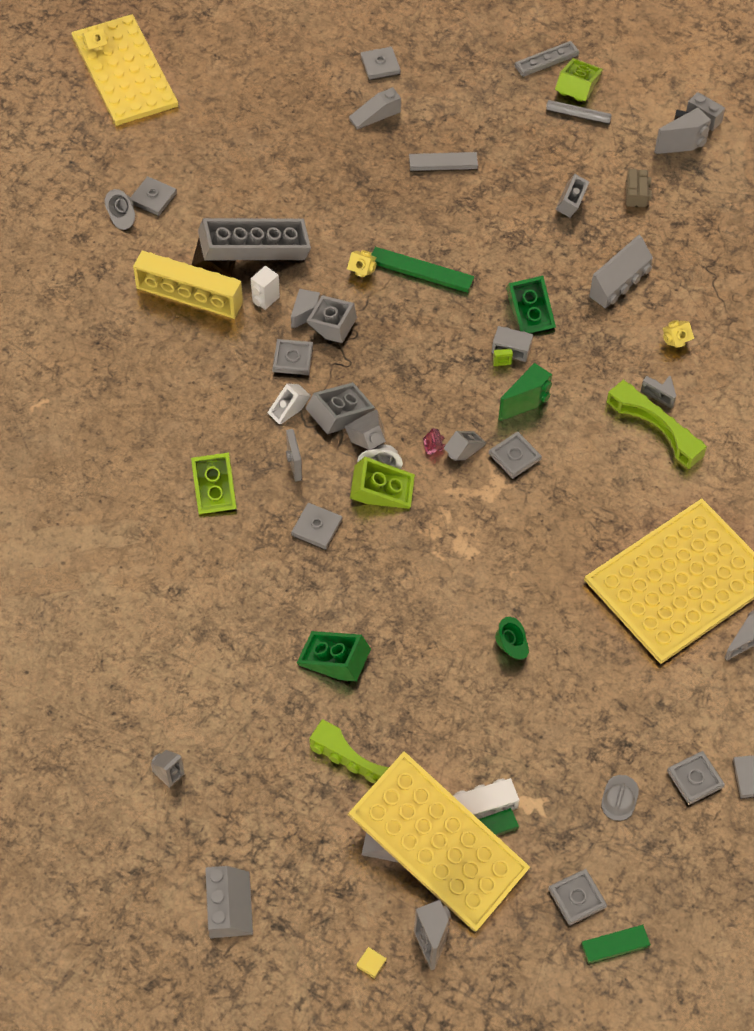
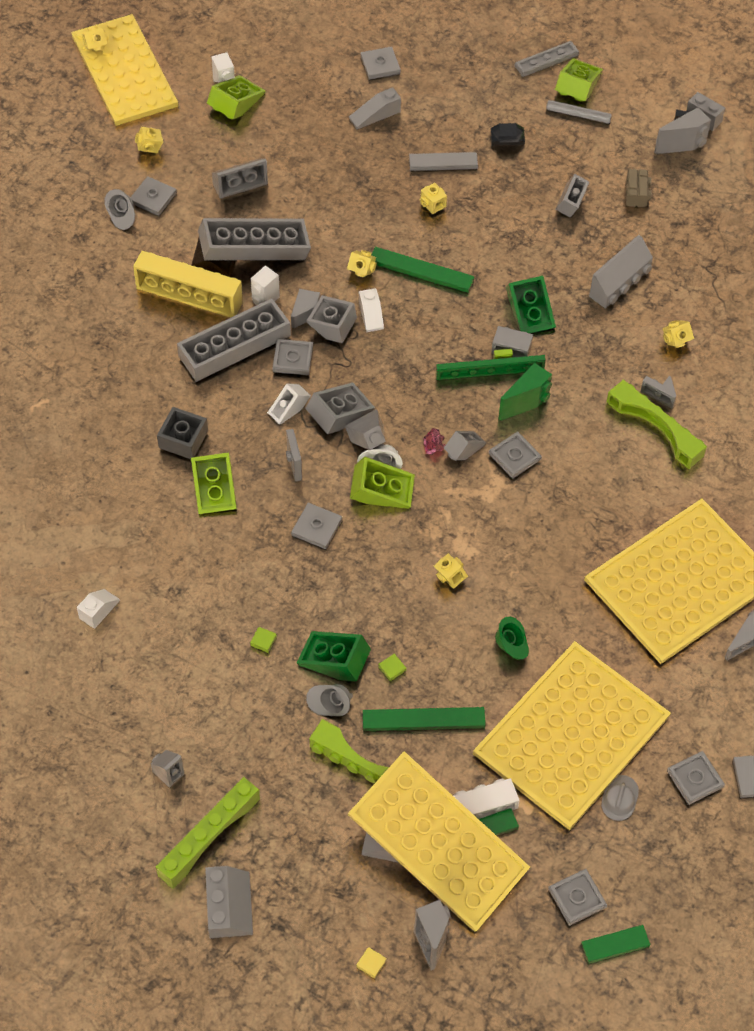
none -> white slope [77,589,120,629]
none -> light yellow brick [135,127,163,154]
none -> lime arch [156,777,260,889]
none -> dark grey brick [157,407,208,459]
none -> light grey brick [177,298,291,382]
none -> lime slope [207,75,266,119]
none -> white slope [211,52,234,82]
none -> light grey slope [212,158,268,199]
none -> lime tile [250,627,277,653]
none -> light grey piece [306,684,353,716]
none -> white slope [359,288,384,332]
none -> green tile [363,707,486,731]
none -> lime tile [378,653,406,681]
none -> light yellow brick [420,183,447,214]
none -> light yellow brick [434,553,468,589]
none -> green tile [435,355,546,380]
none -> light yellow plate [473,641,671,831]
none -> black slope [490,123,525,145]

